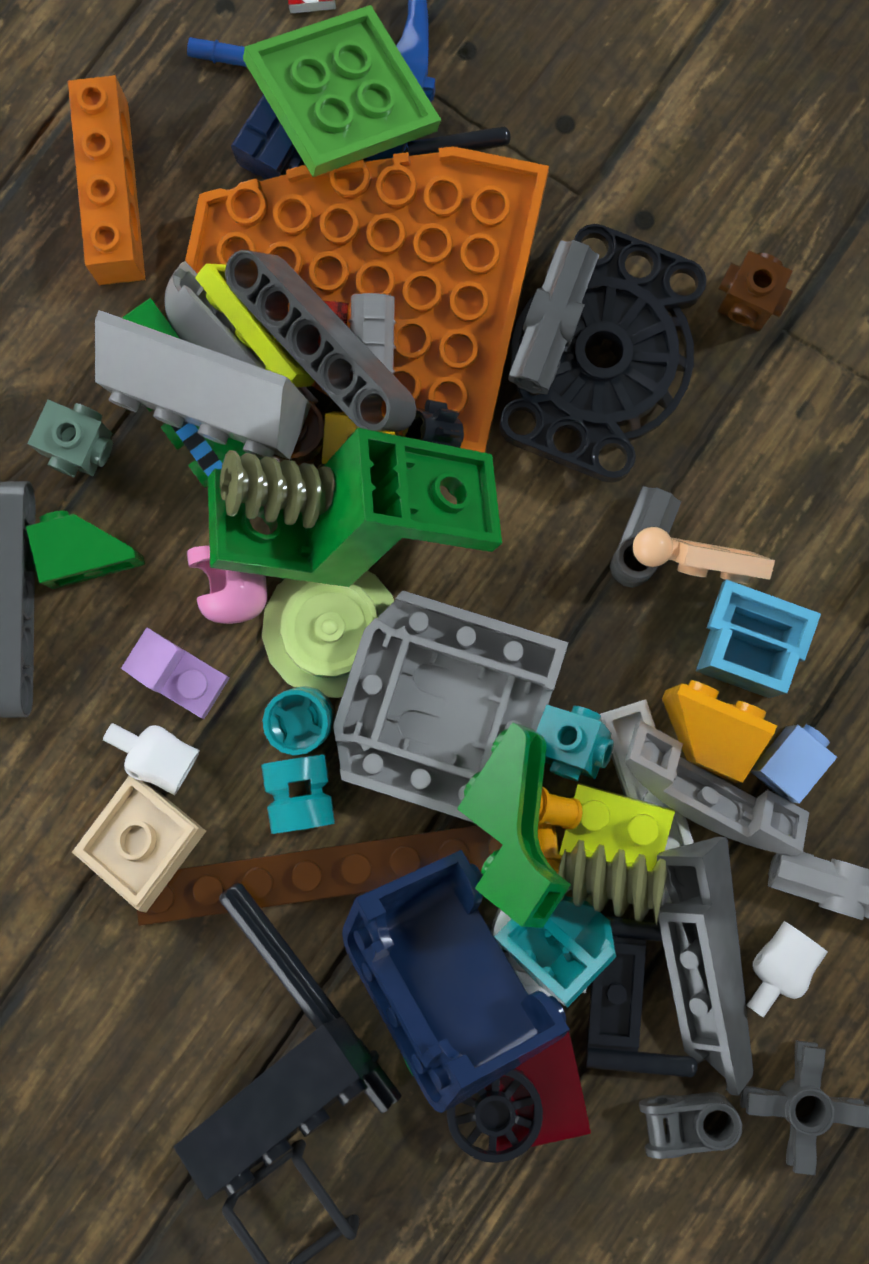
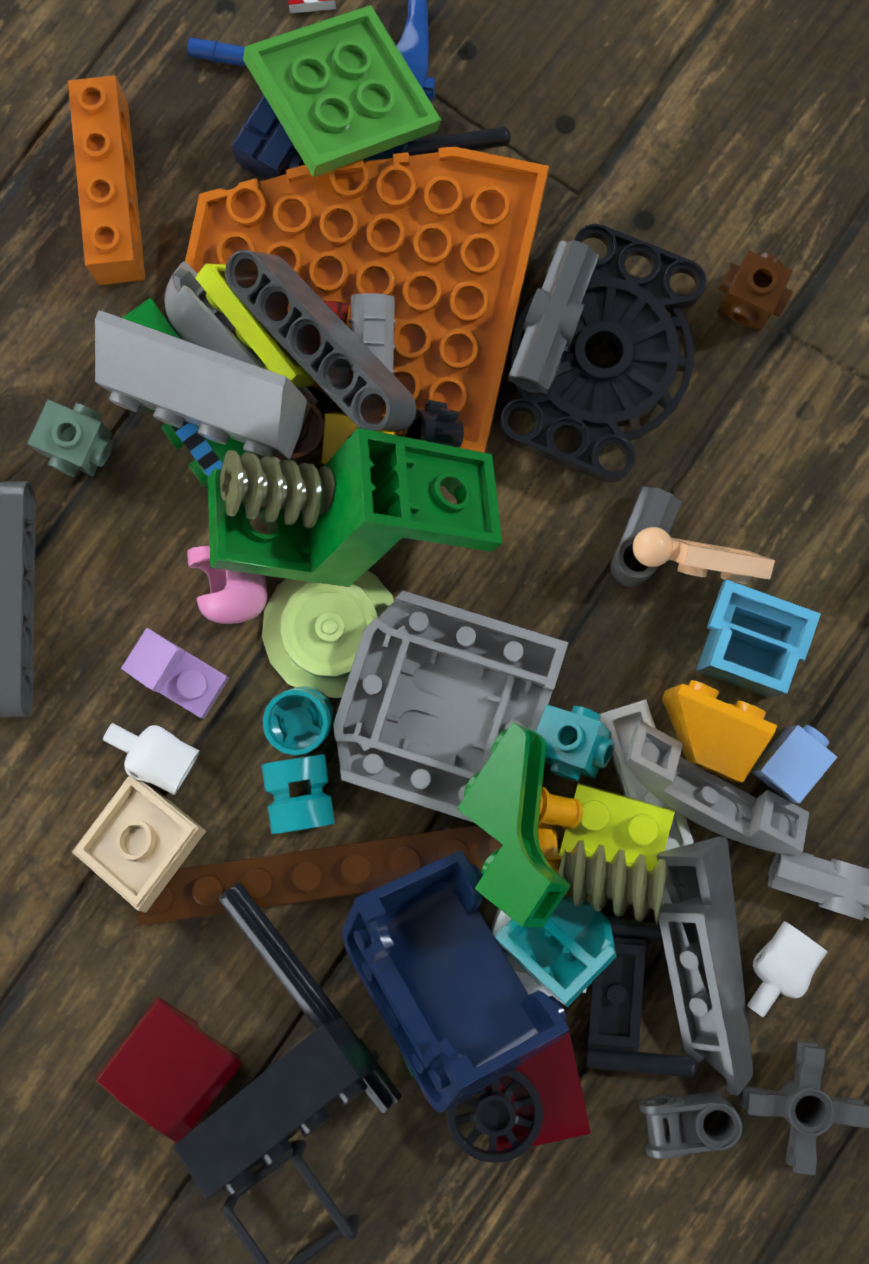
green slope [26,511,145,589] -> none
none -> dark red slope [96,996,242,1143]

